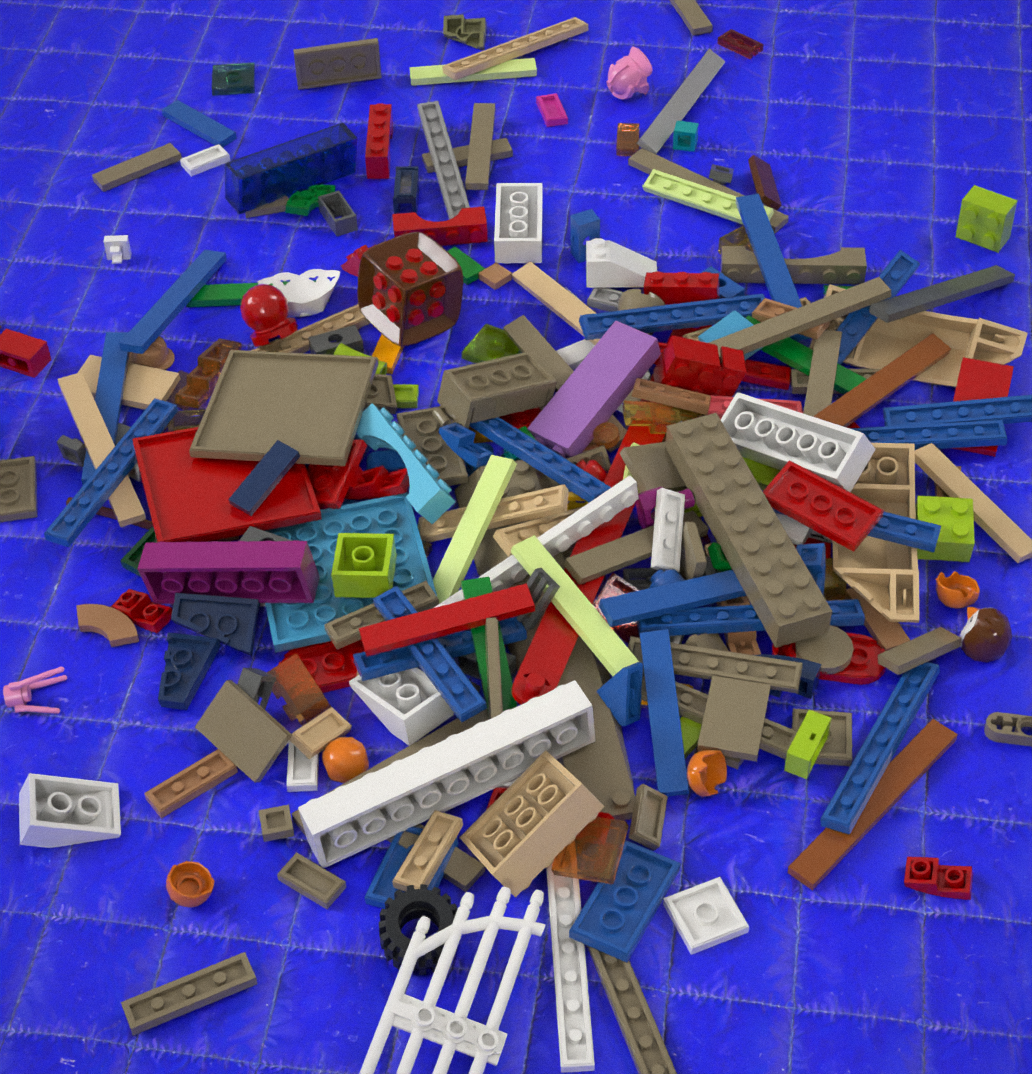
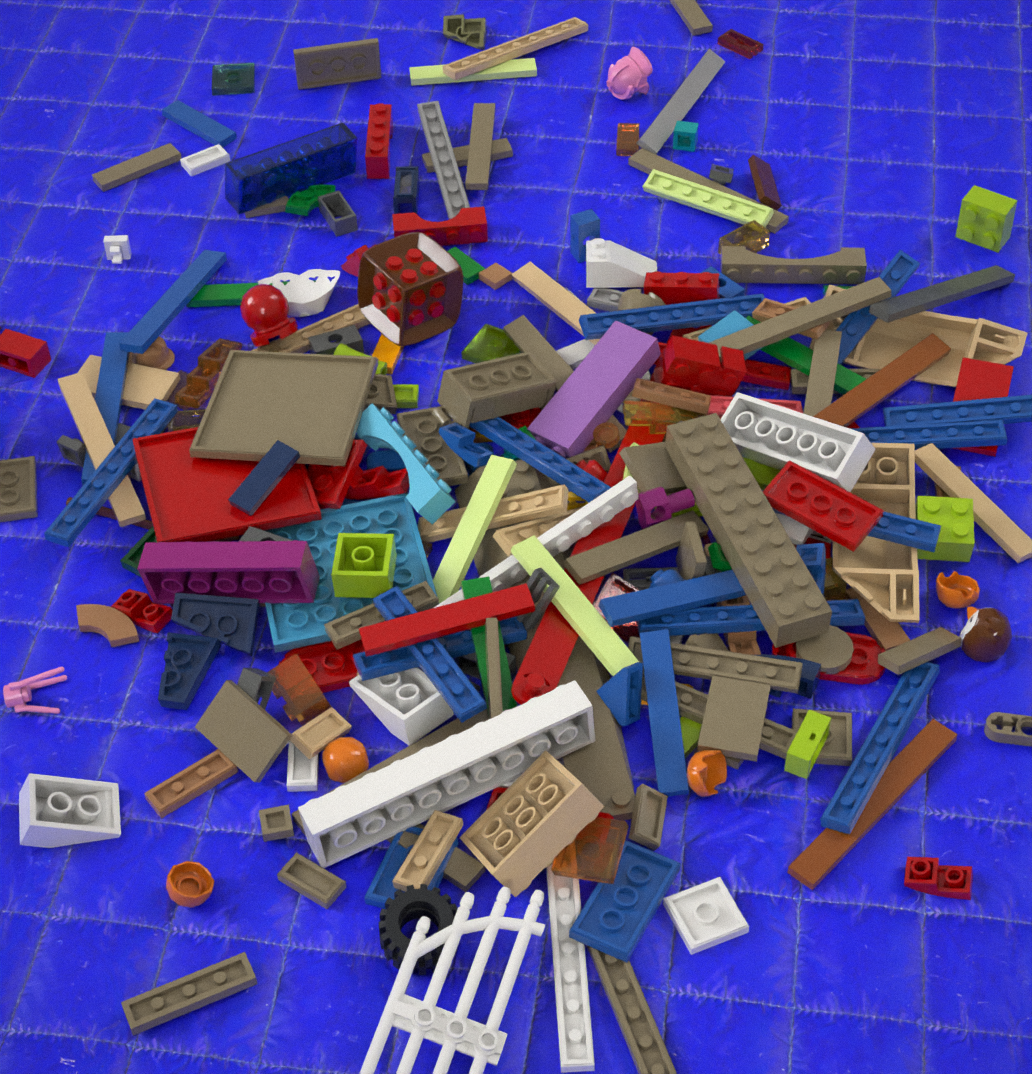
white brick [494,183,543,264] -> none
dark pink tile [536,93,568,127] -> none
white tile [651,488,685,573] -> none
blue tile [736,194,812,341] -> none

